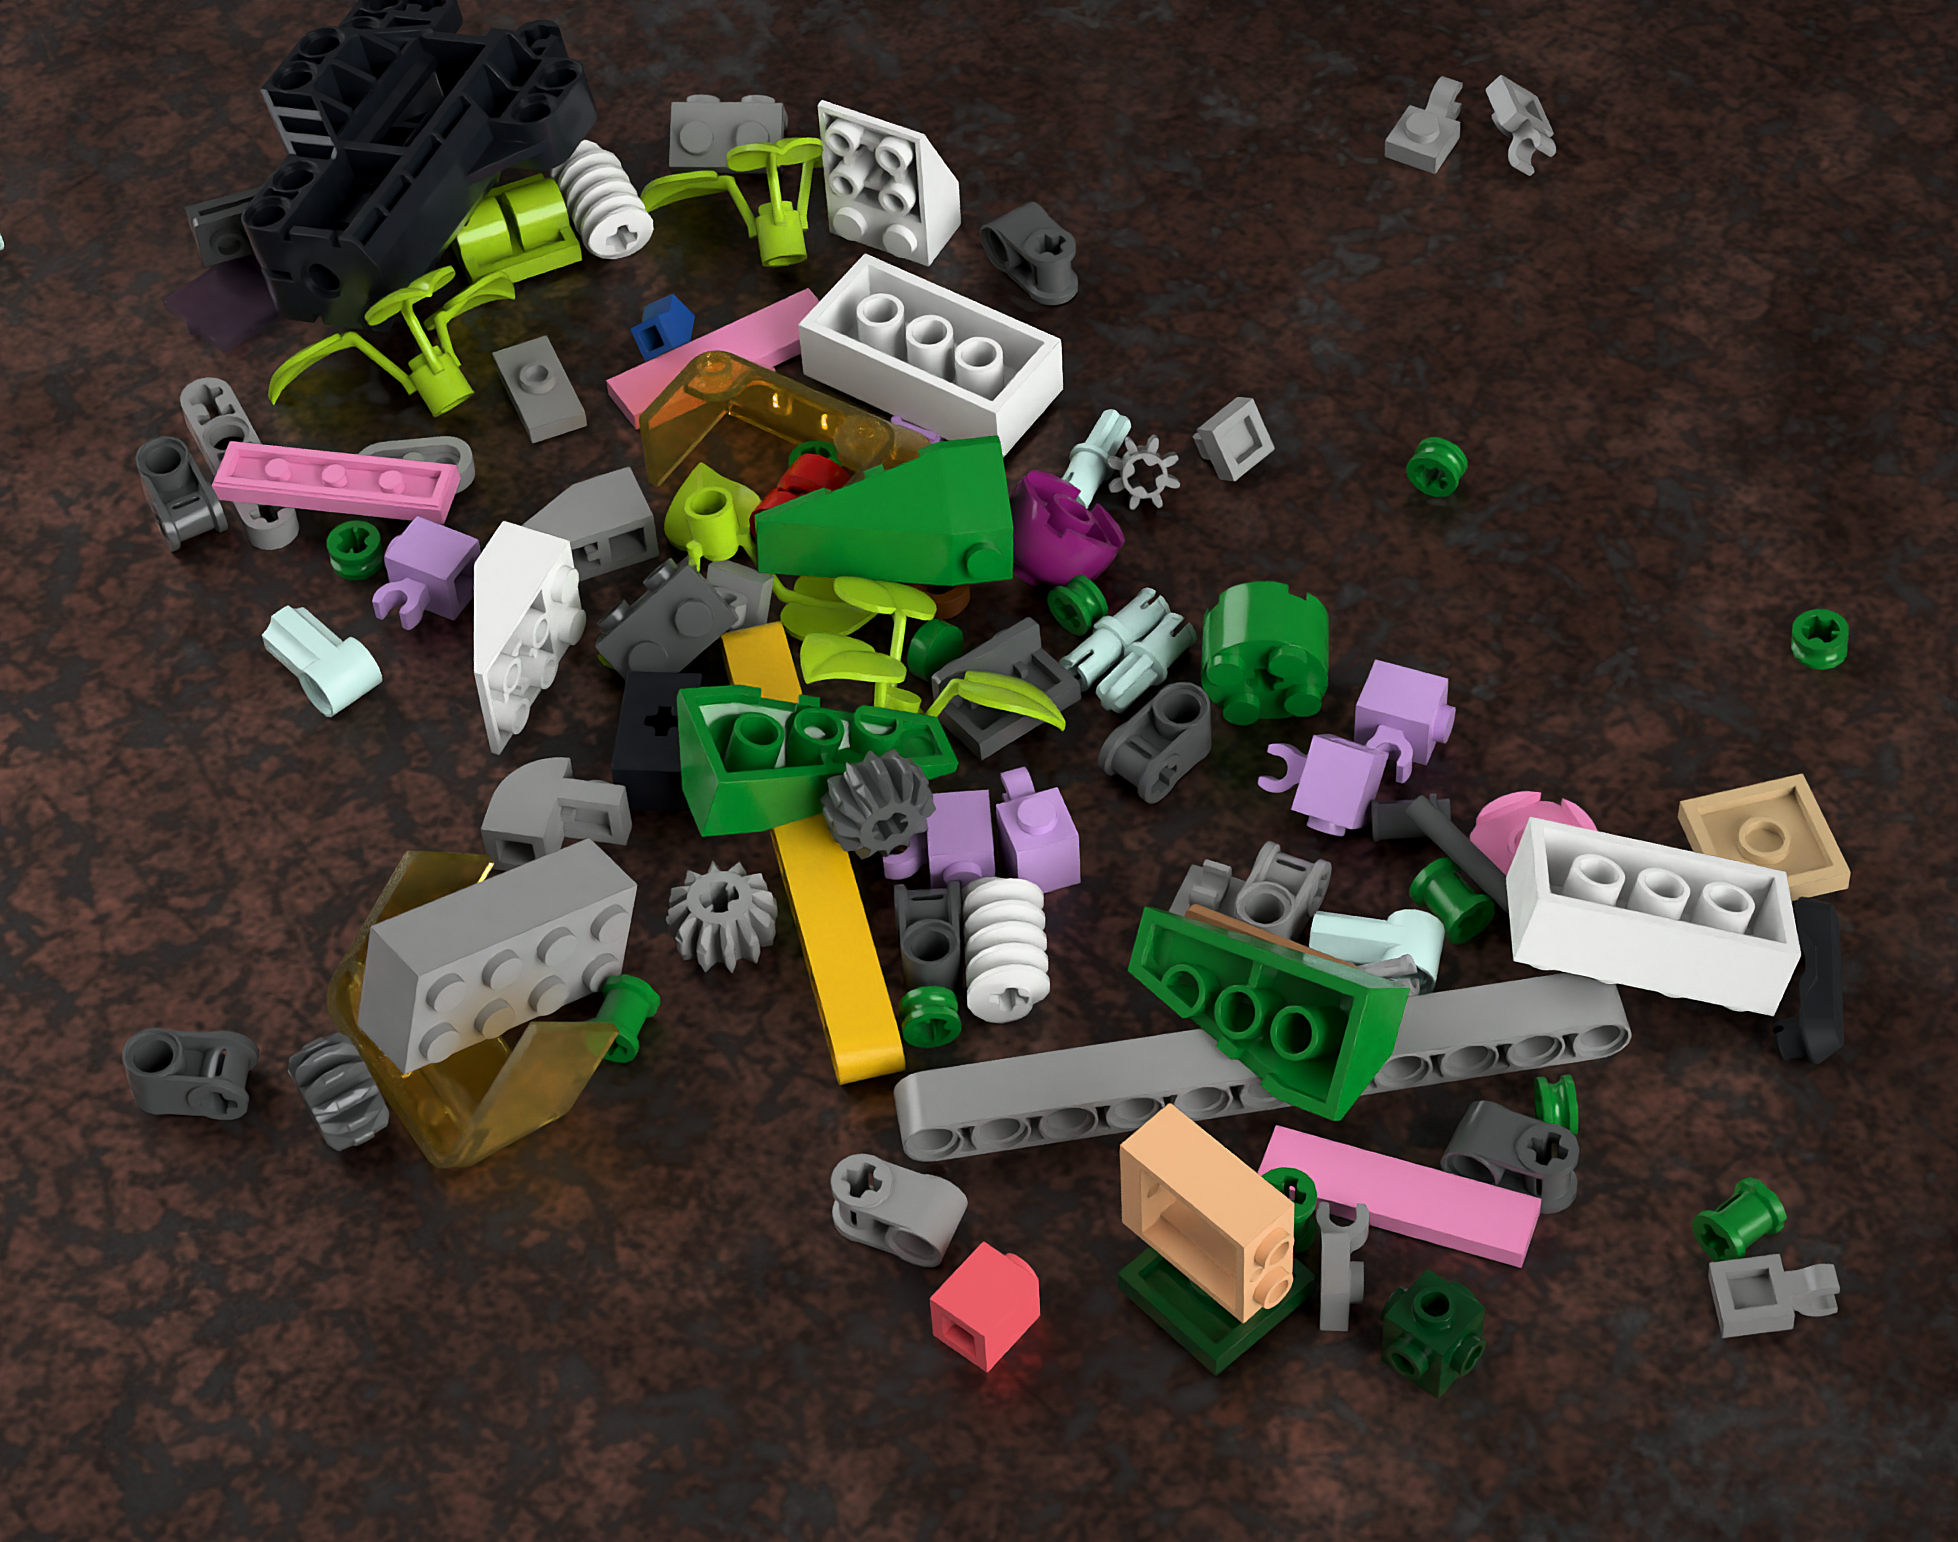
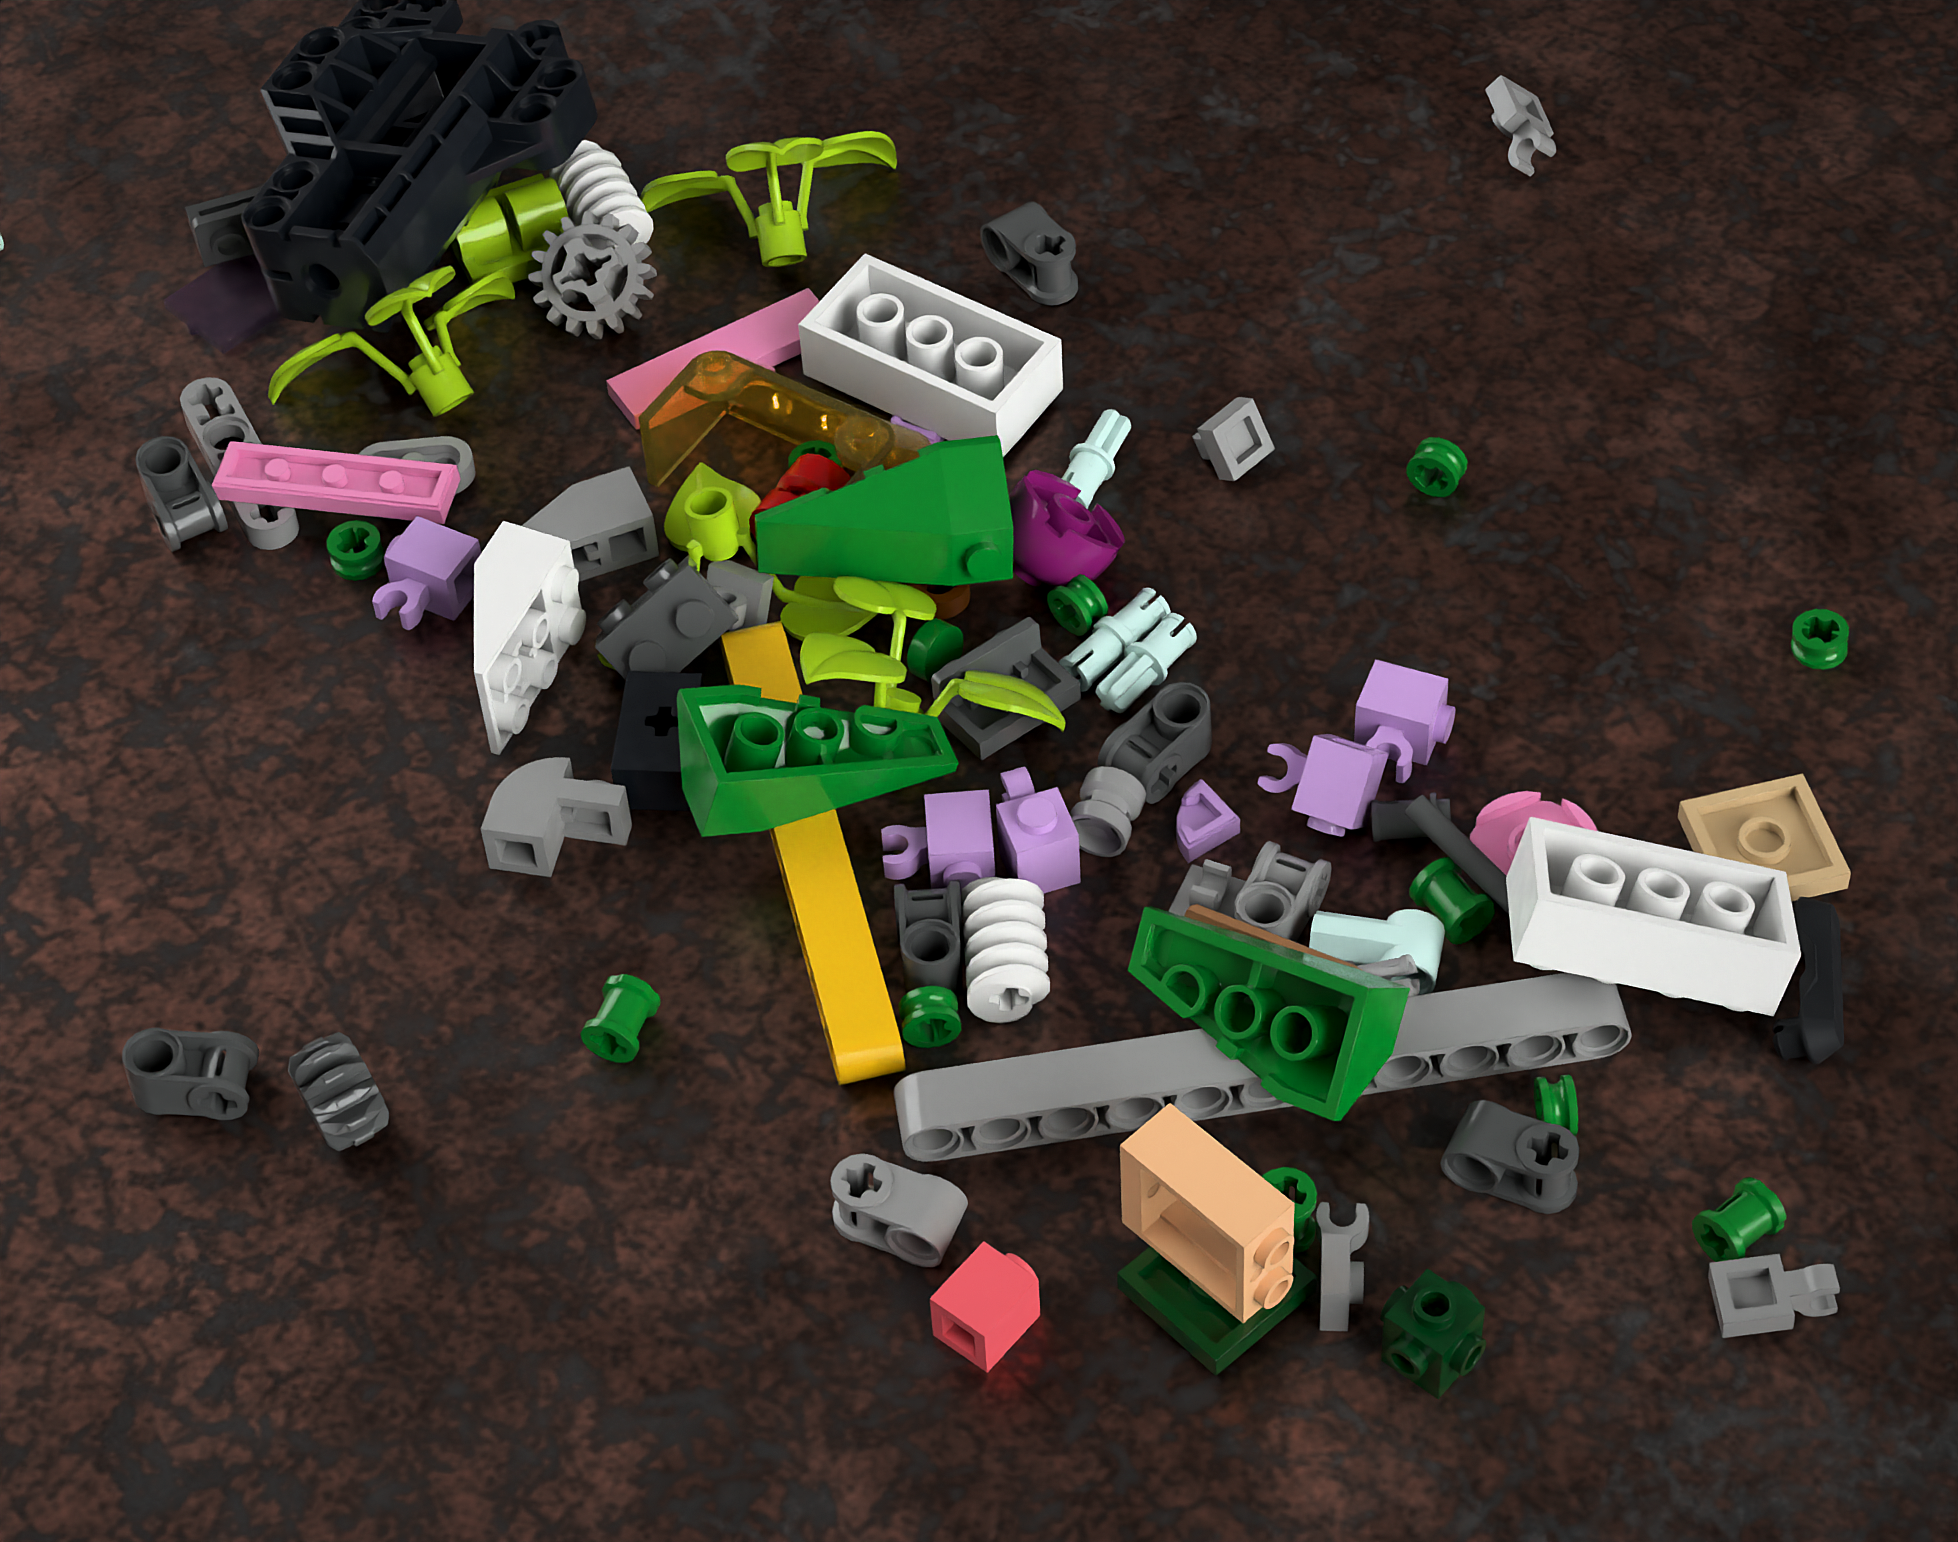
light aqua piece [262,605,382,717] -> none
clear yellow windscreen [327,850,619,1168] -> none
light grey brick [358,838,638,1075] -> none
light grey plate [492,335,587,444] -> none
blue piece [630,293,695,362] -> none
light grey gear [666,861,778,973] -> none
light grey bracket [669,95,788,174] -> none
white slope [818,100,961,267] -> none
dark grey gear [820,749,936,860] -> none
light grey gear [1107,434,1180,510] -> none
green brick [1201,581,1329,726] -> none
bright pink tile [1258,1125,1542,1268] -> none
light grey plate [1385,76,1462,174] -> none
none -> light grey gear [528,211,657,339]
none -> light grey wheel [1070,766,1146,857]
none -> lavender tile [1176,779,1240,863]

